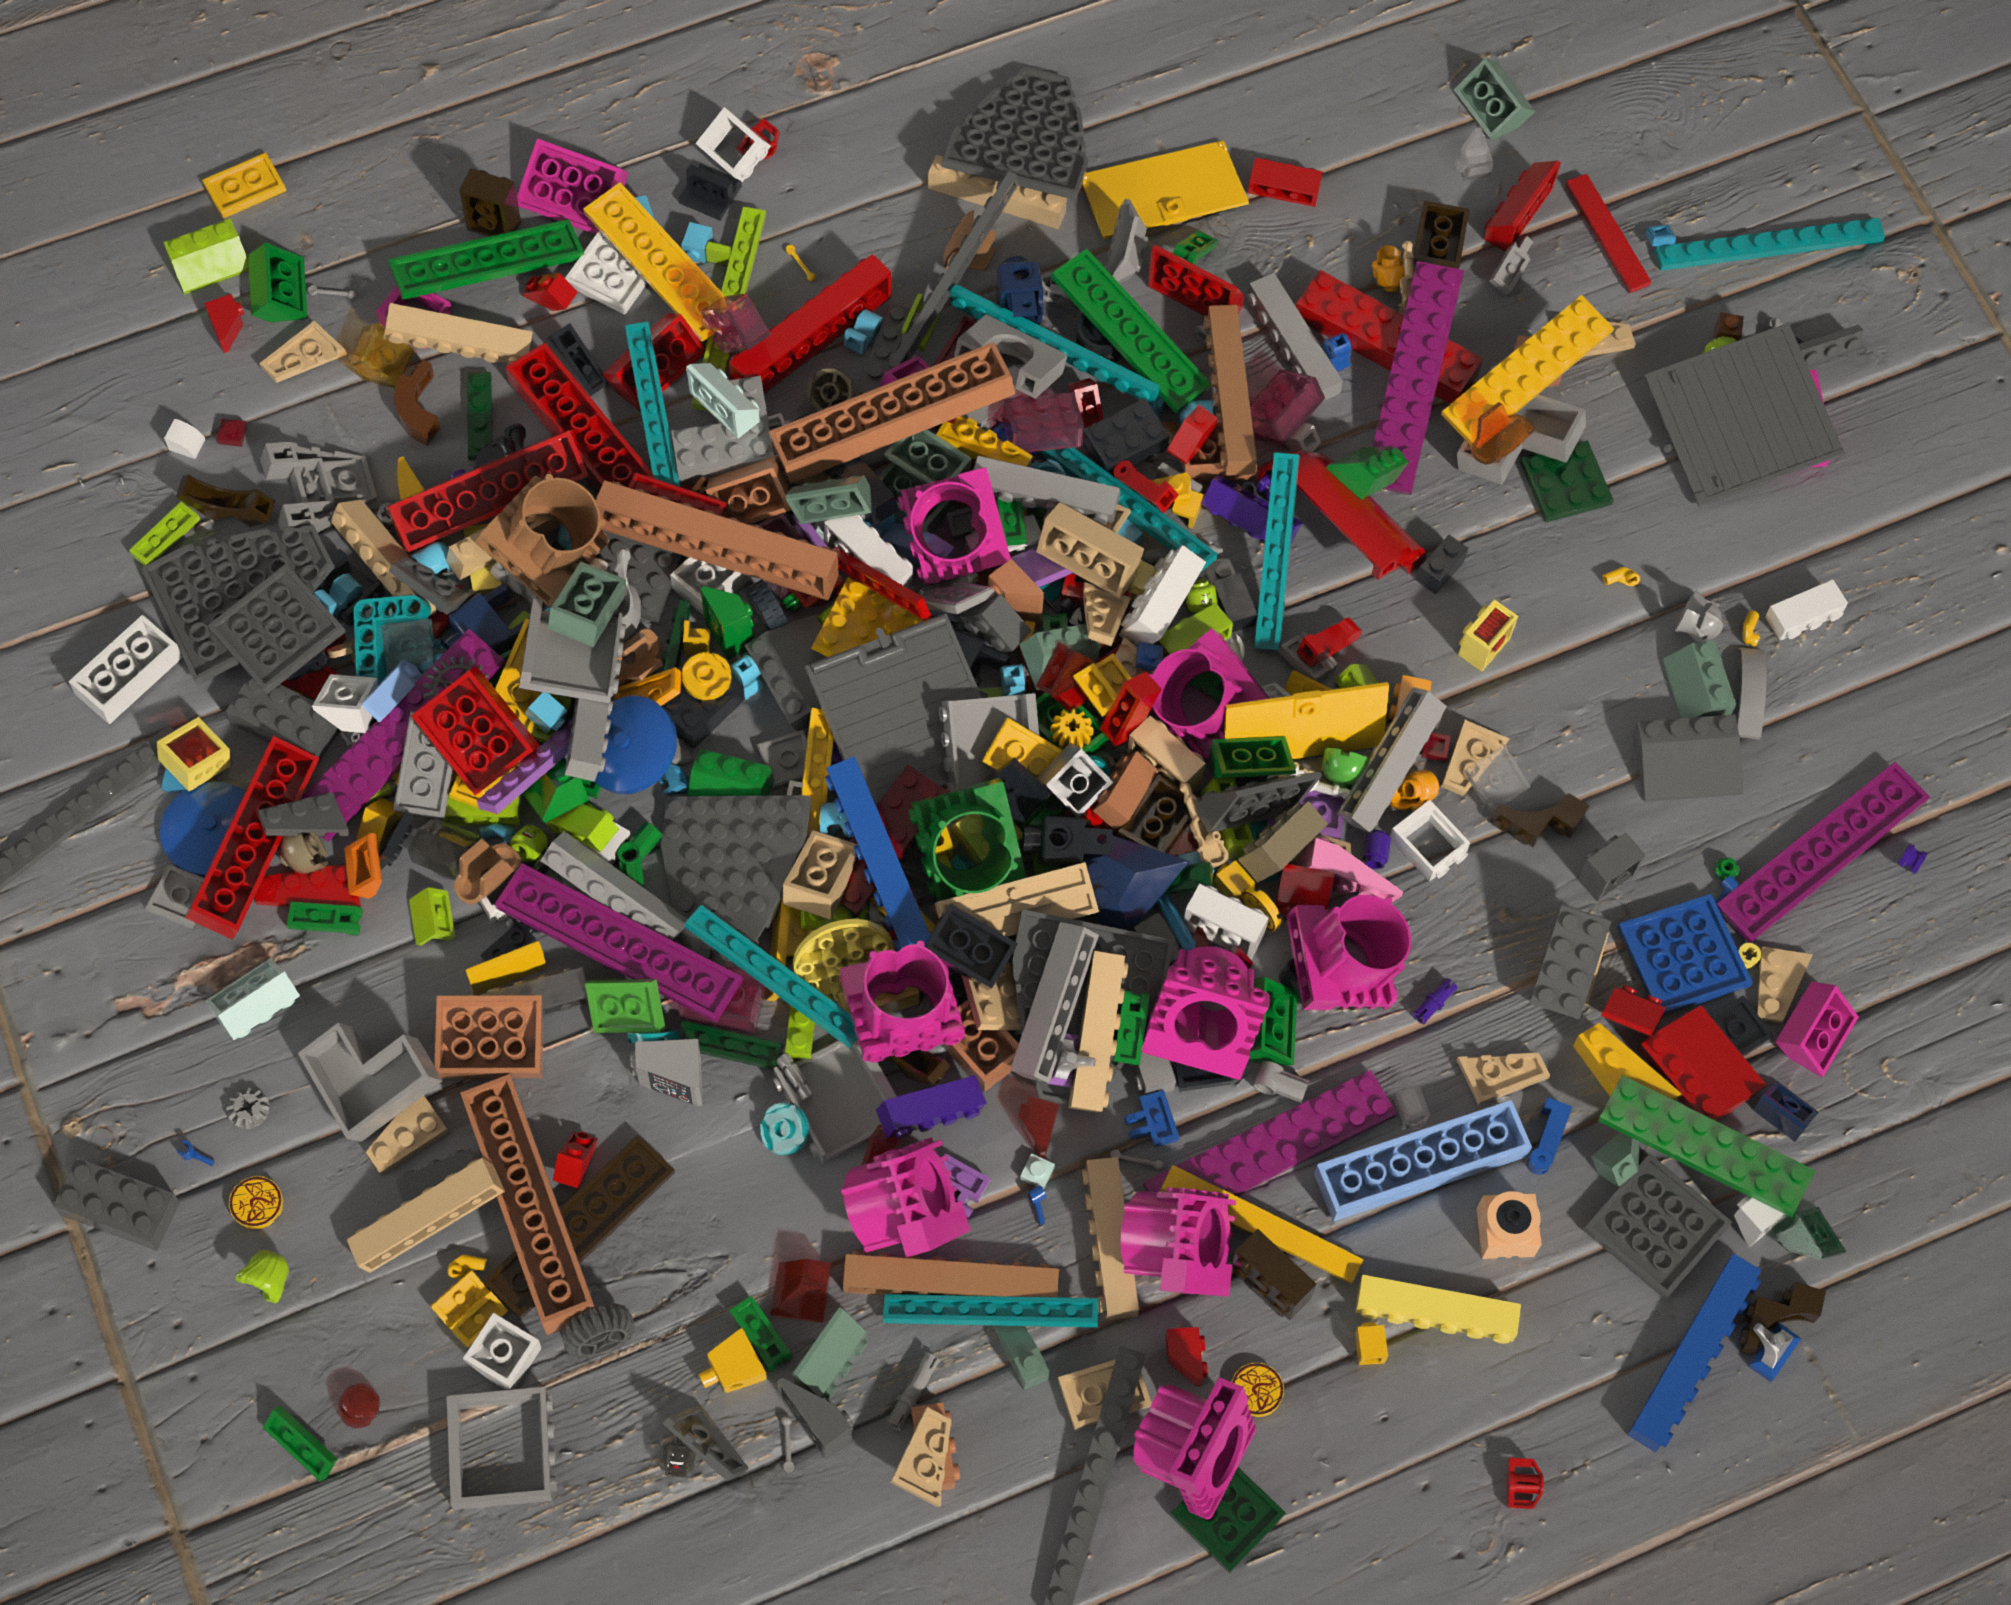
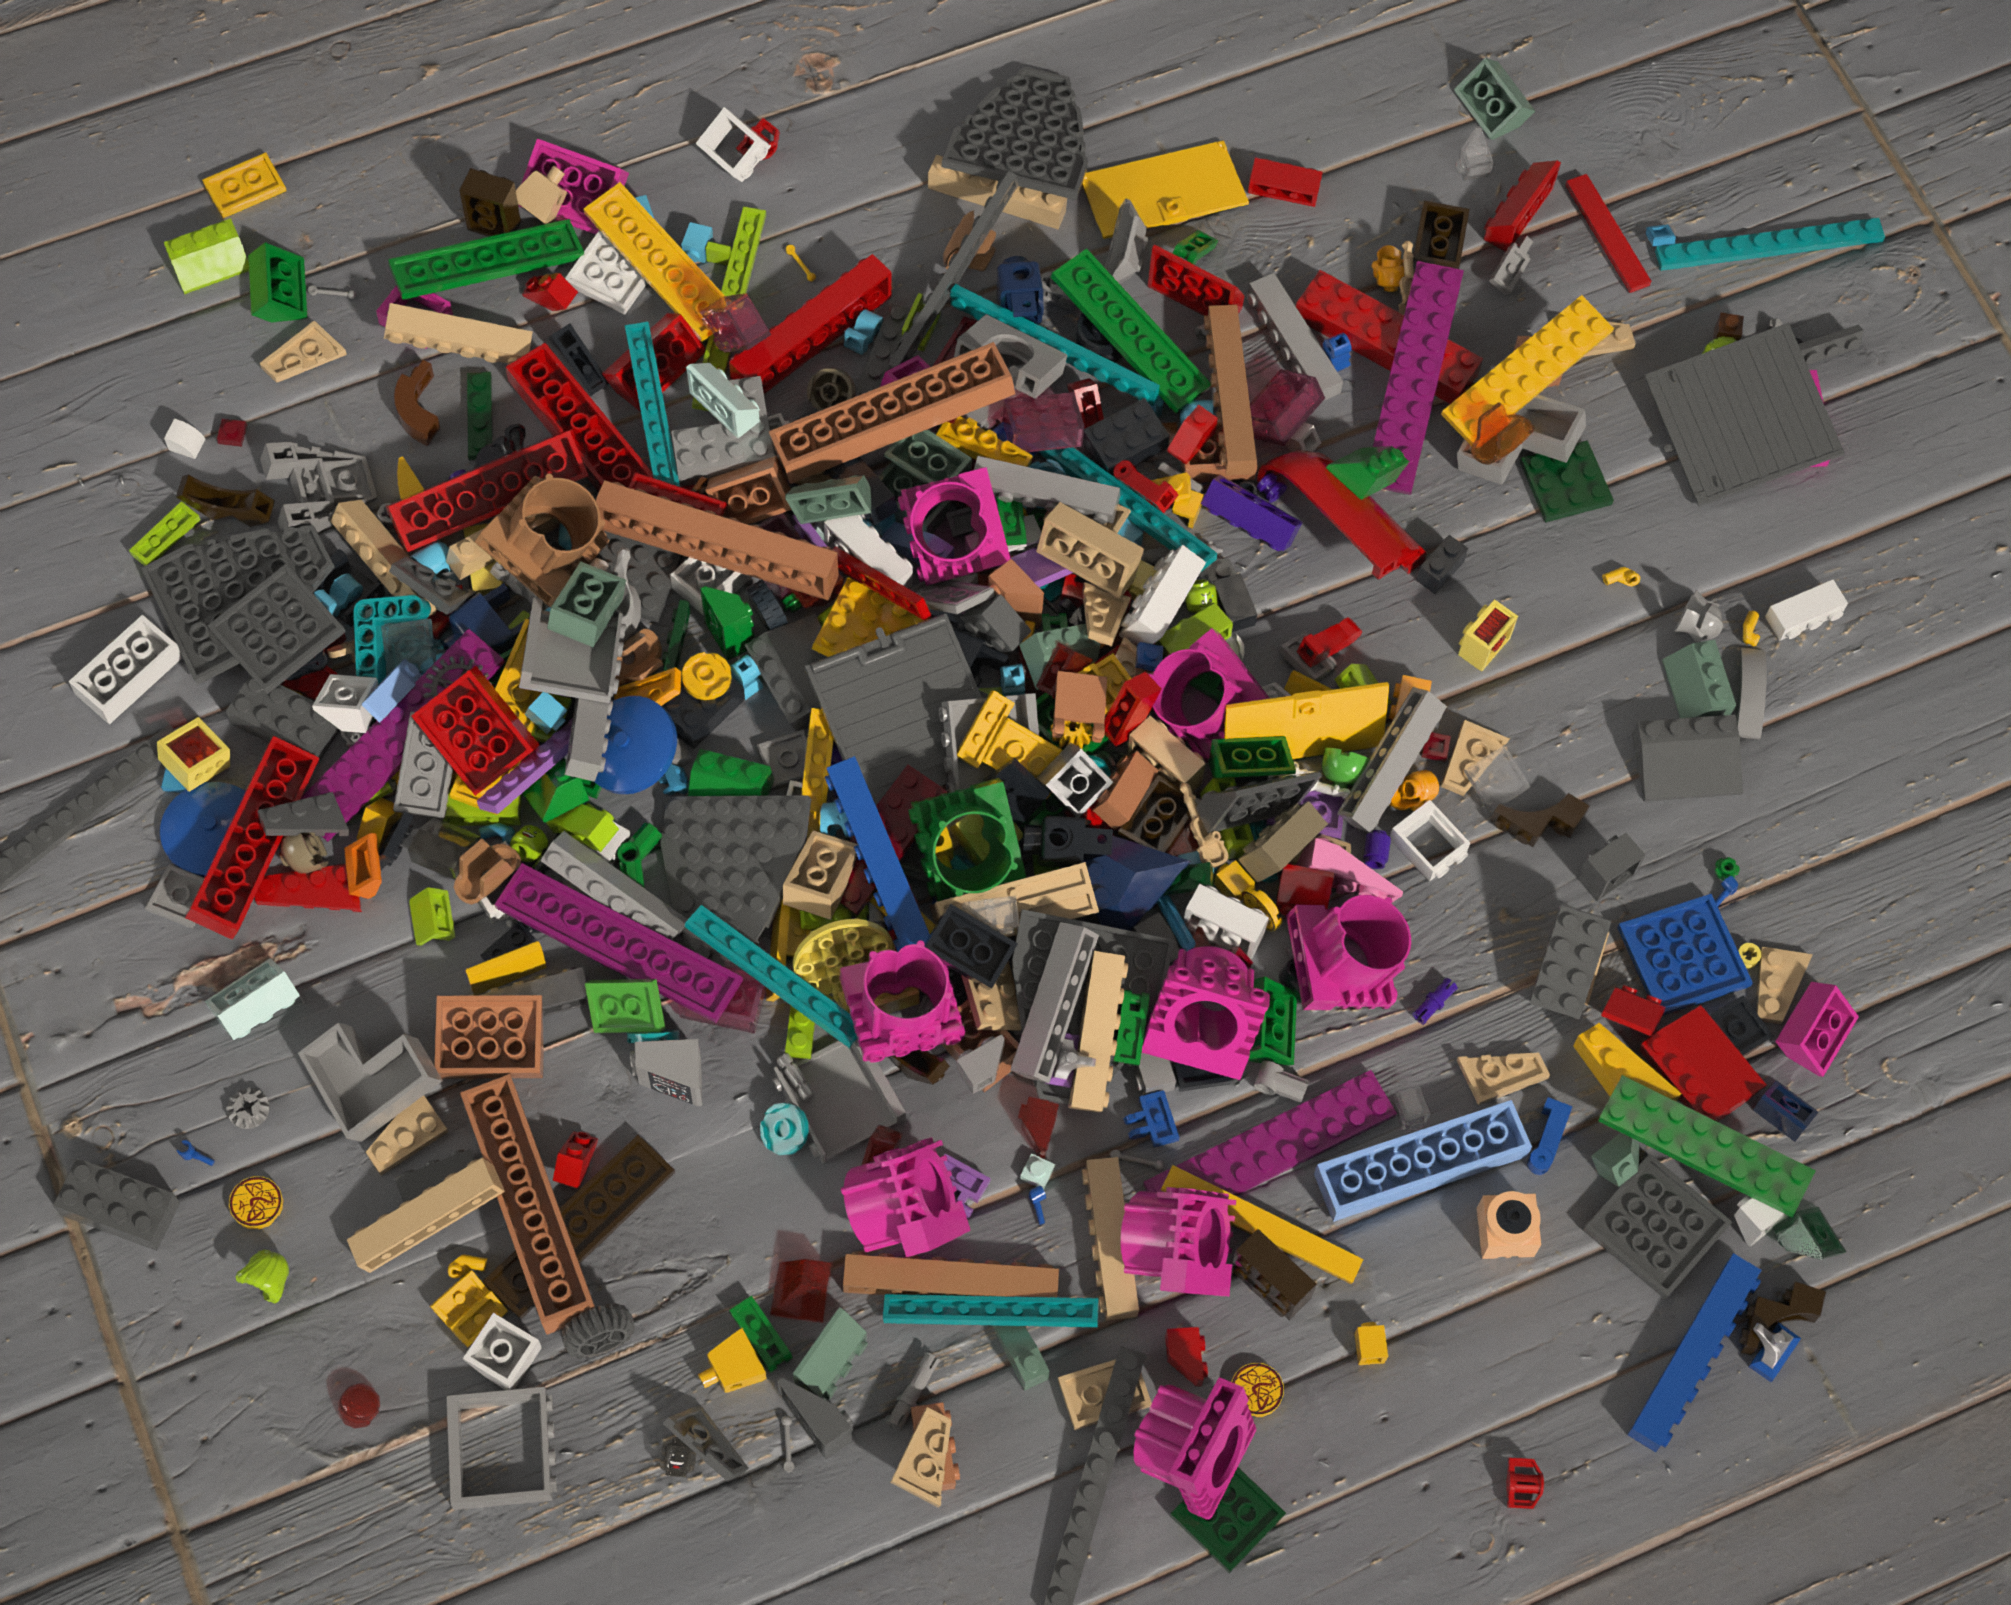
red slope [204,294,244,353] -> none
green plate [263,1406,338,1482] -> none
green plate [287,902,363,936] -> none
clear yellow slope [345,322,415,389] -> none
black bracket [679,163,742,221] -> none
dark green plate [679,1021,783,1070] -> none
yellow panel [683,620,711,655] -> none
dark purple brick [876,1075,987,1139] -> none
teal plate [1254,453,1300,651] -> none
light yellow brick [1355,1275,1521,1344] -> none
magenta plate [1716,762,1930,943] -> none
dark purple wheel [1897,843,1928,874] -> none
none -> tan torso [516,166,567,224]
none -> light grey slope [956,1034,1005,1094]
none -> yellow plate [957,690,1015,768]
none -> clear slope [961,895,1020,935]
none -> nougat flag [1052,671,1107,743]

